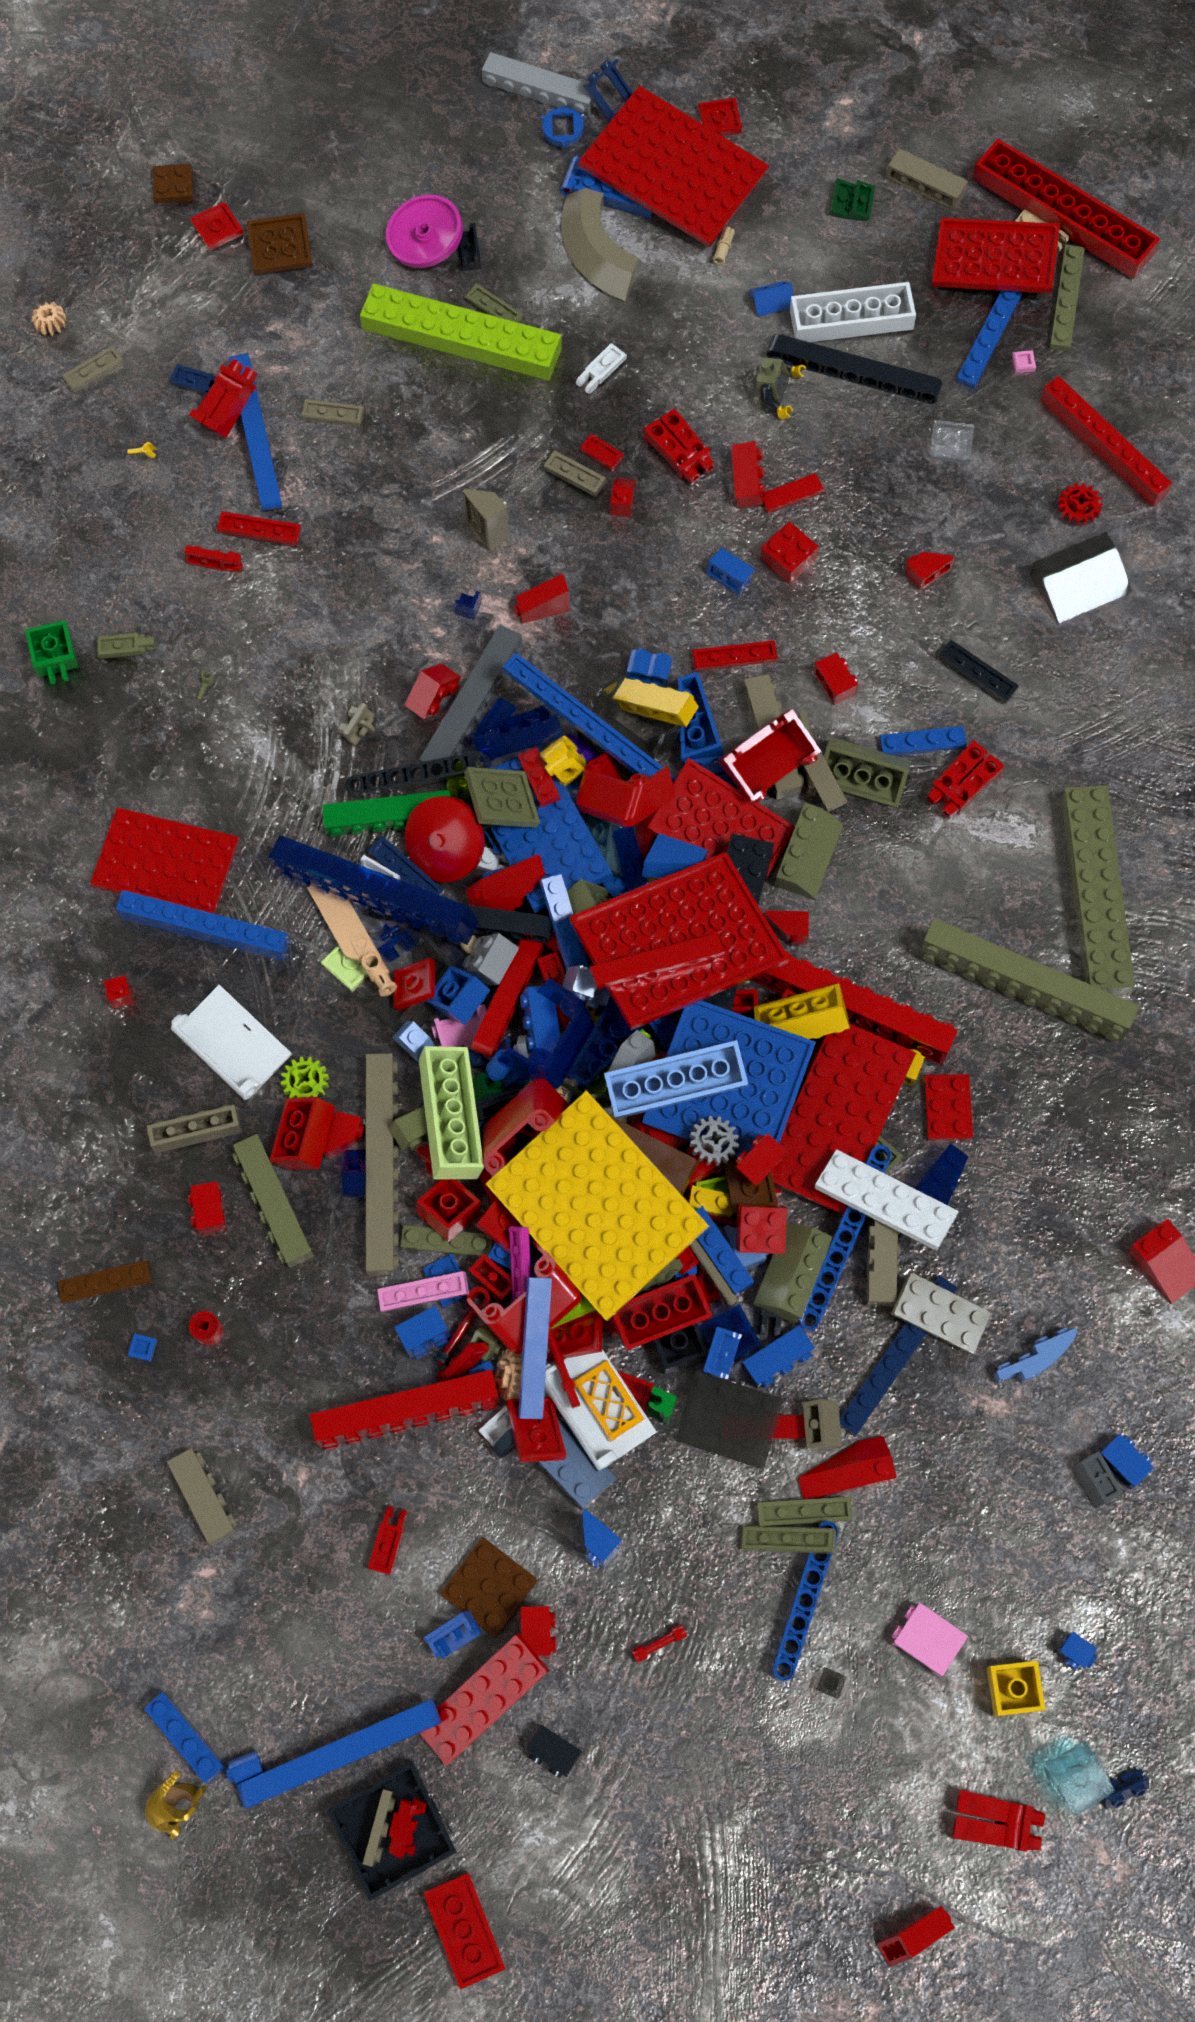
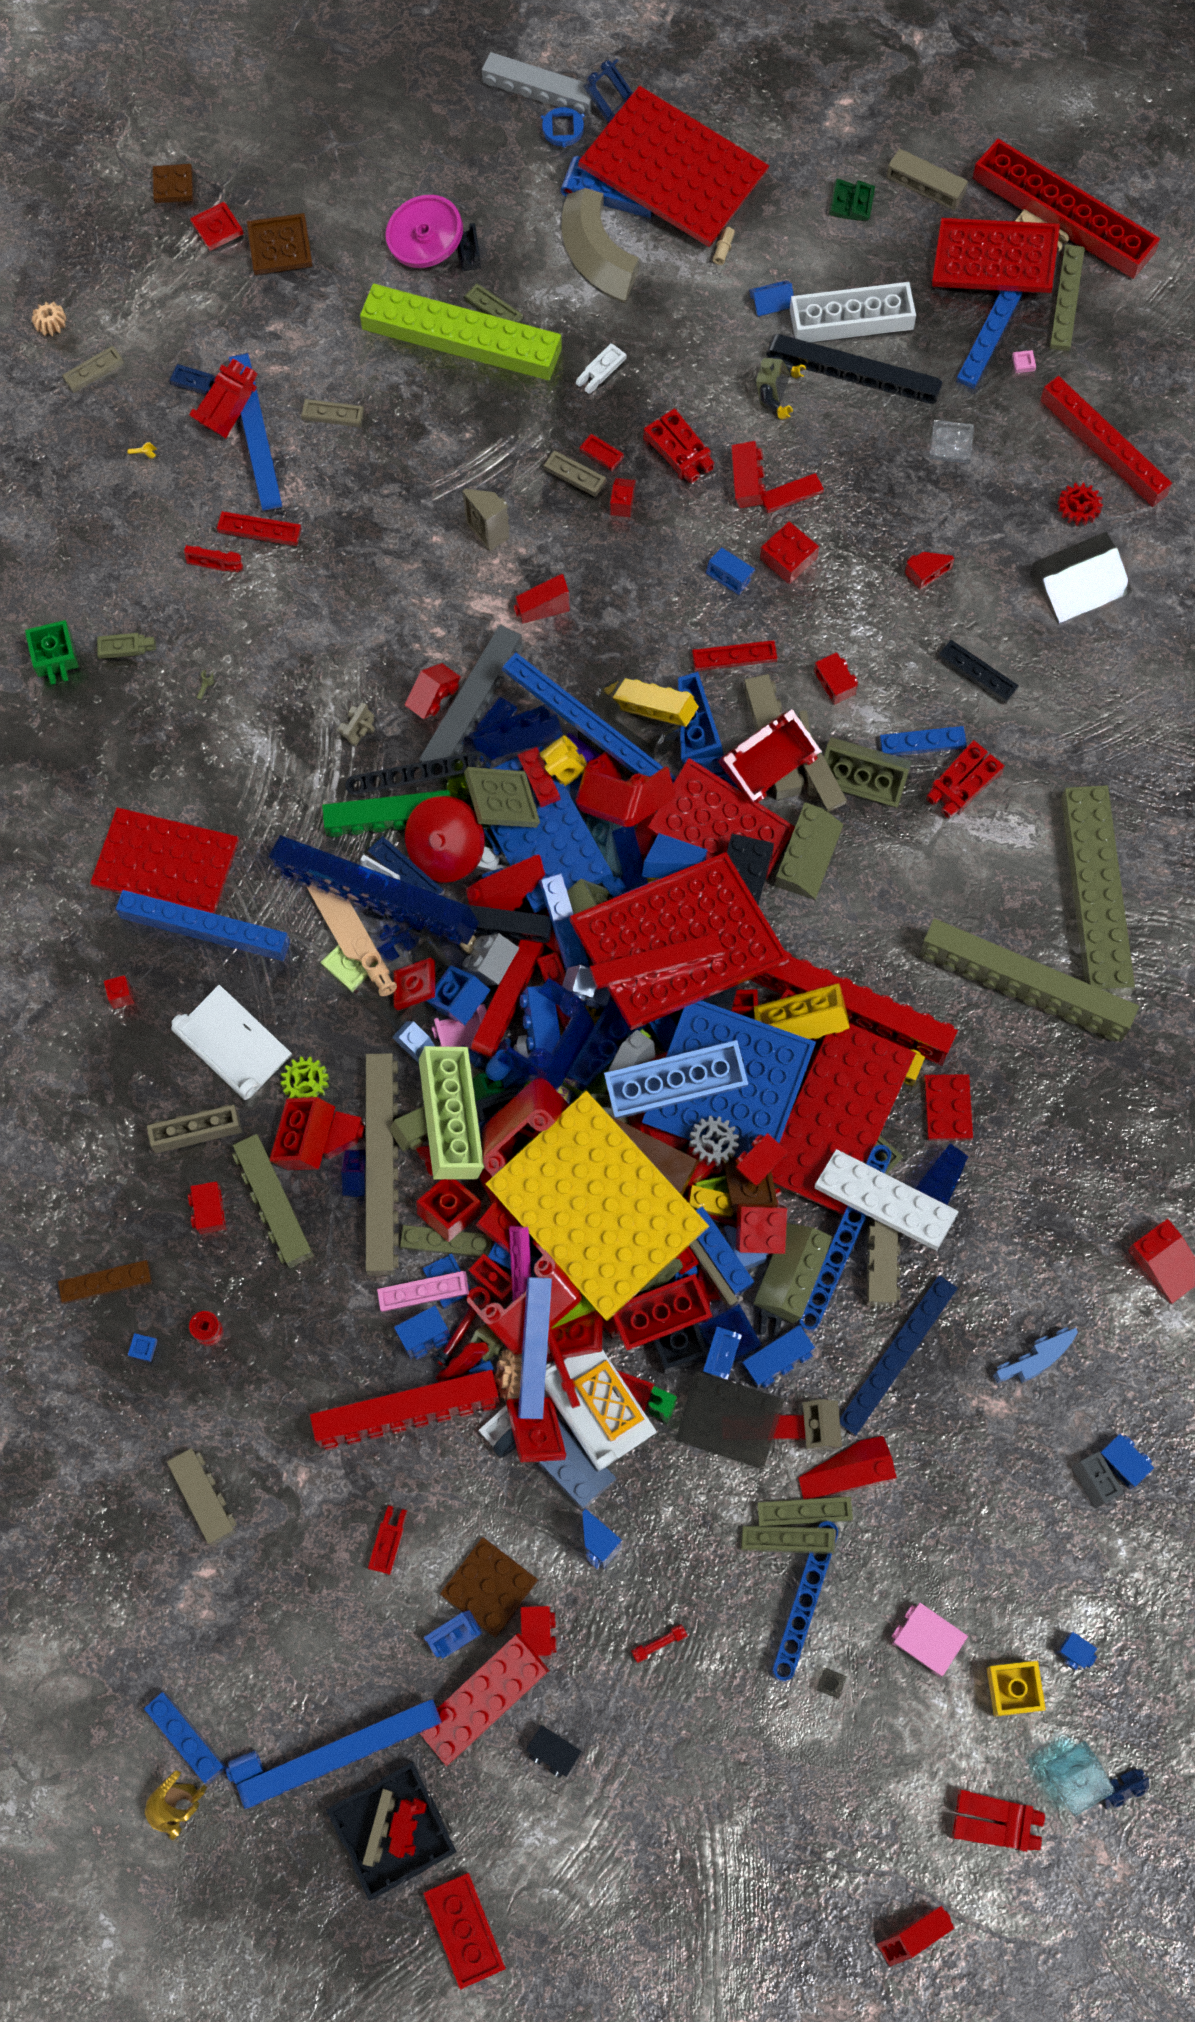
clear blue panel [454,591,482,620] -> none
blue brick [626,648,673,687] -> none
red tile [698,98,742,136] -> none
red slope [765,910,809,946] -> none
plate [891,1272,991,1354] -> none

